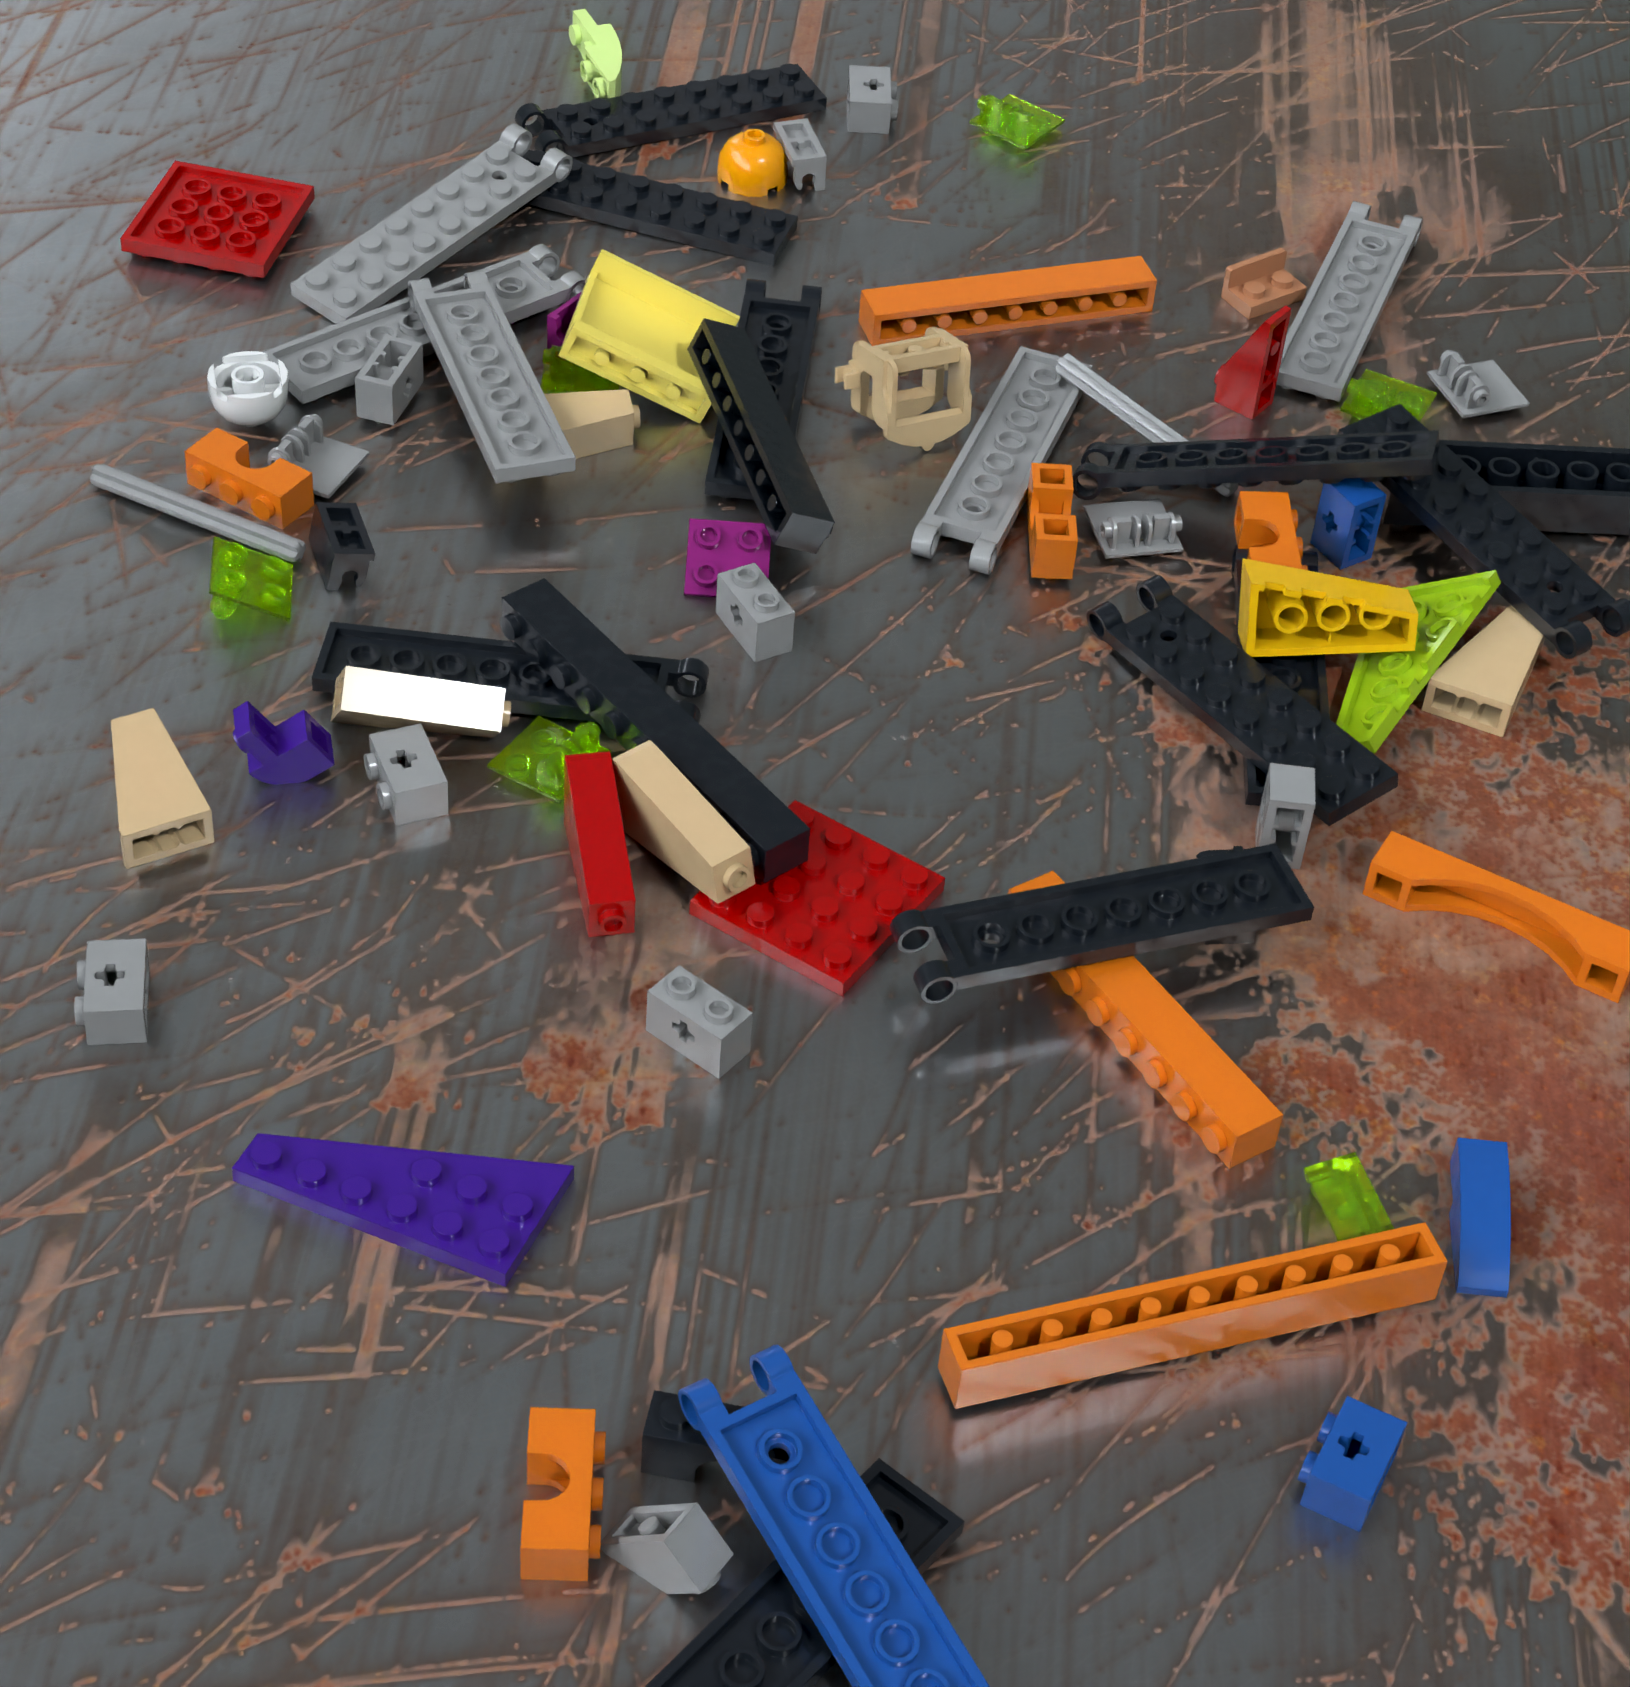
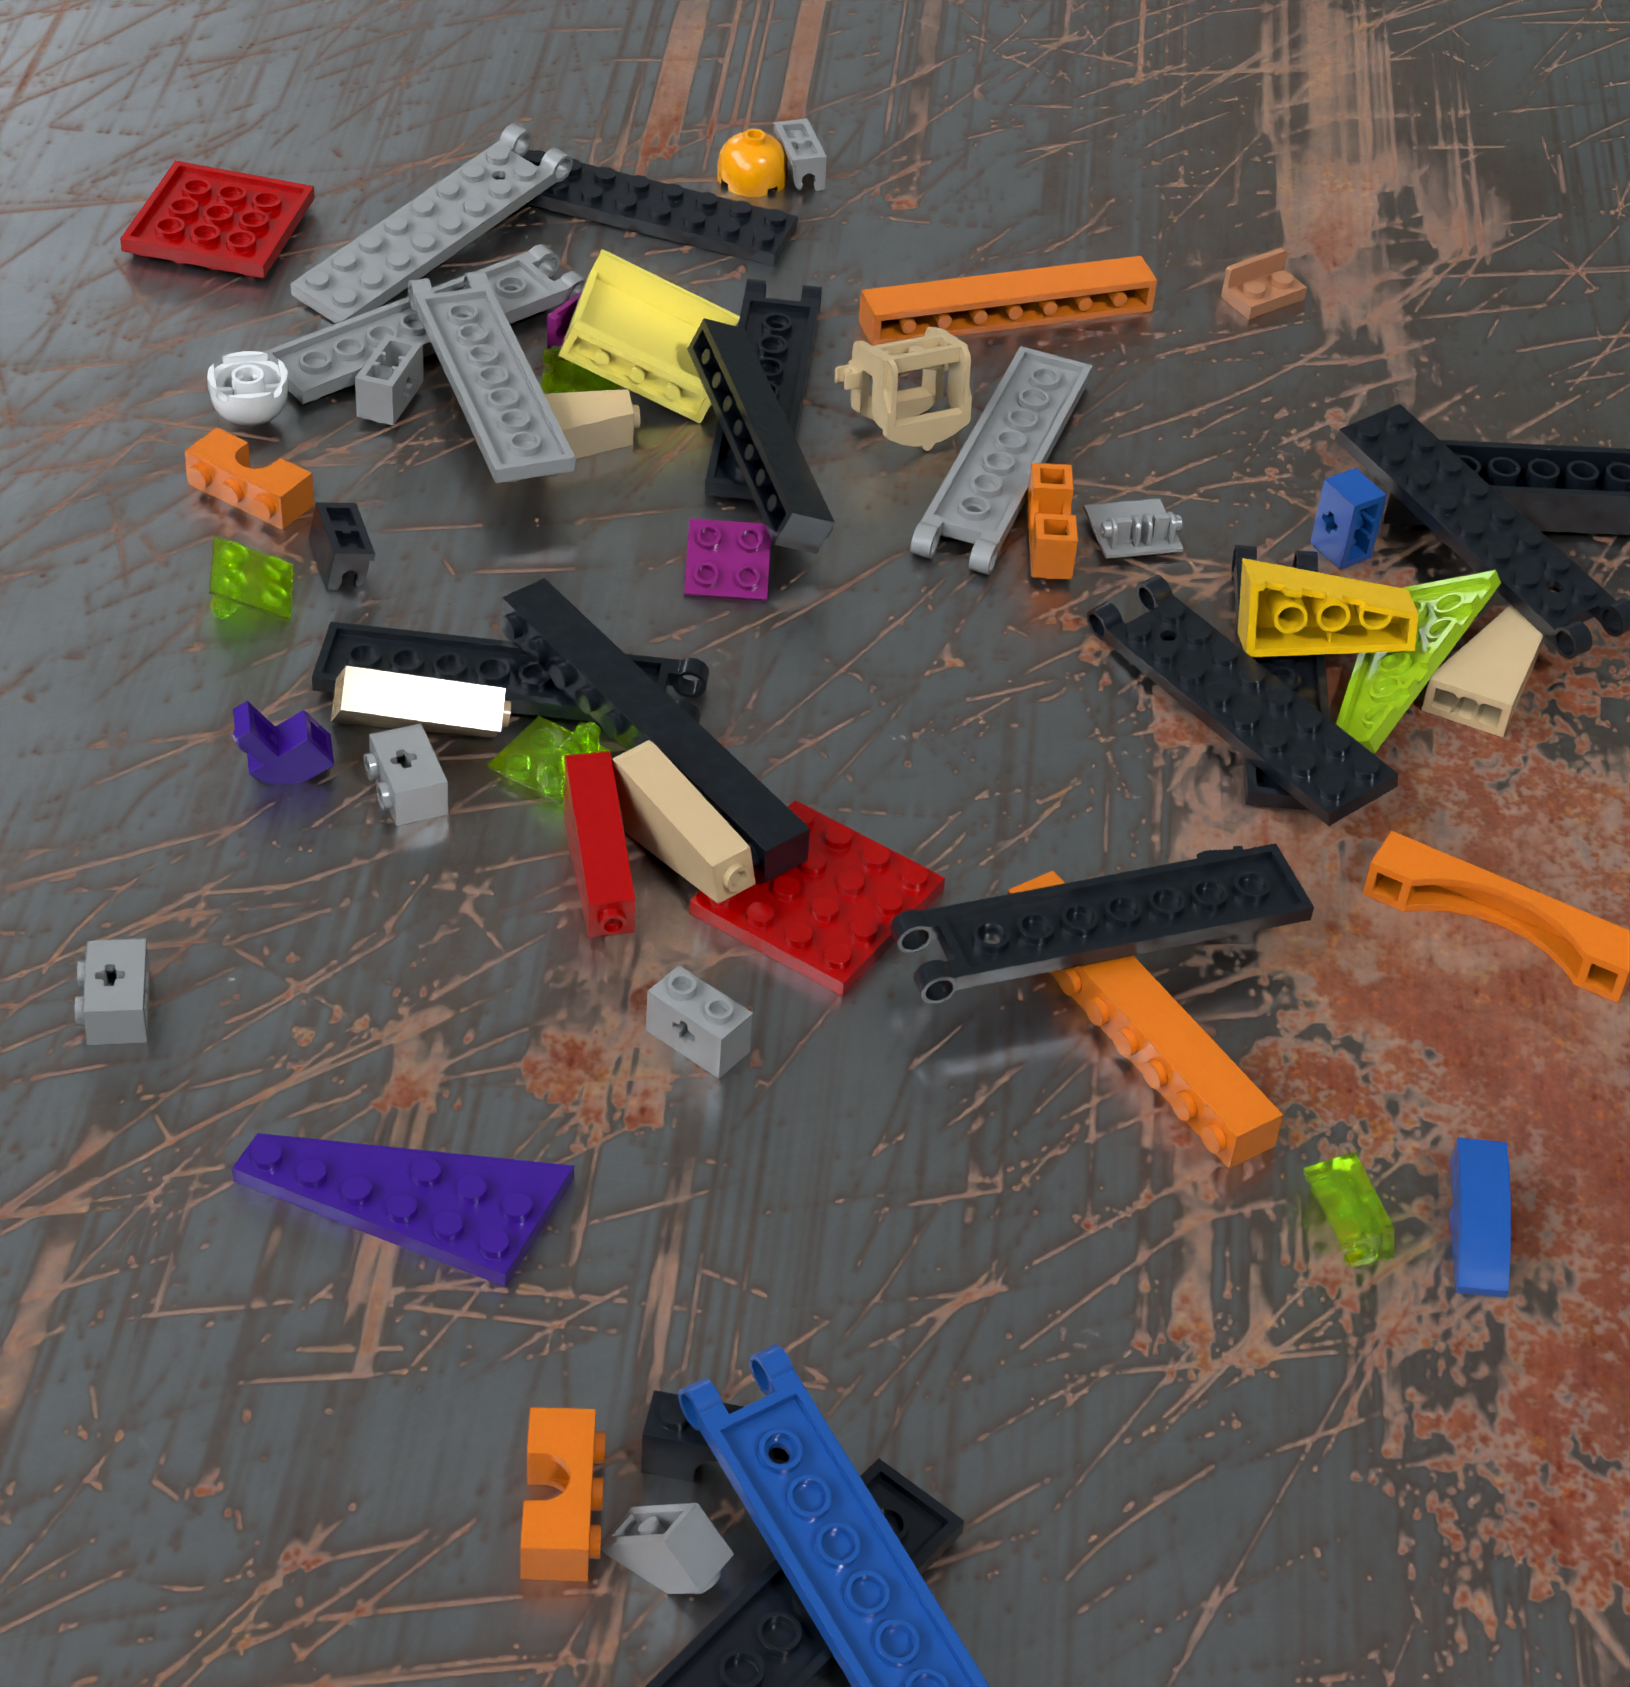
light grey axle [90,464,306,562] -> none
tan slope [111,708,214,869] -> none
light grey hinge [261,414,370,499] -> none
black hinge [515,64,827,158] -> none
yellowish green slope [569,9,622,99] -> none
light grey brick [716,563,795,662] -> none
light grey brick [847,65,898,134] -> none
orange brick [938,1222,1448,1409] -> none
clear neon green hinge [969,94,1065,149] -> none
light grey axle [1055,354,1239,497] -> none
black hinge [1073,430,1440,500] -> none
red slope [1214,305,1292,420] -> none
orange arch [1233,491,1308,570] -> none
light grey brick [1255,763,1316,870] -> none
light grey hinge [1276,201,1423,402] -> none
blue brick [1297,1396,1408,1532] -> none
clear neon green hinge [1340,369,1437,422] -> none
light grey hinge [1427,350,1530,418] -> none

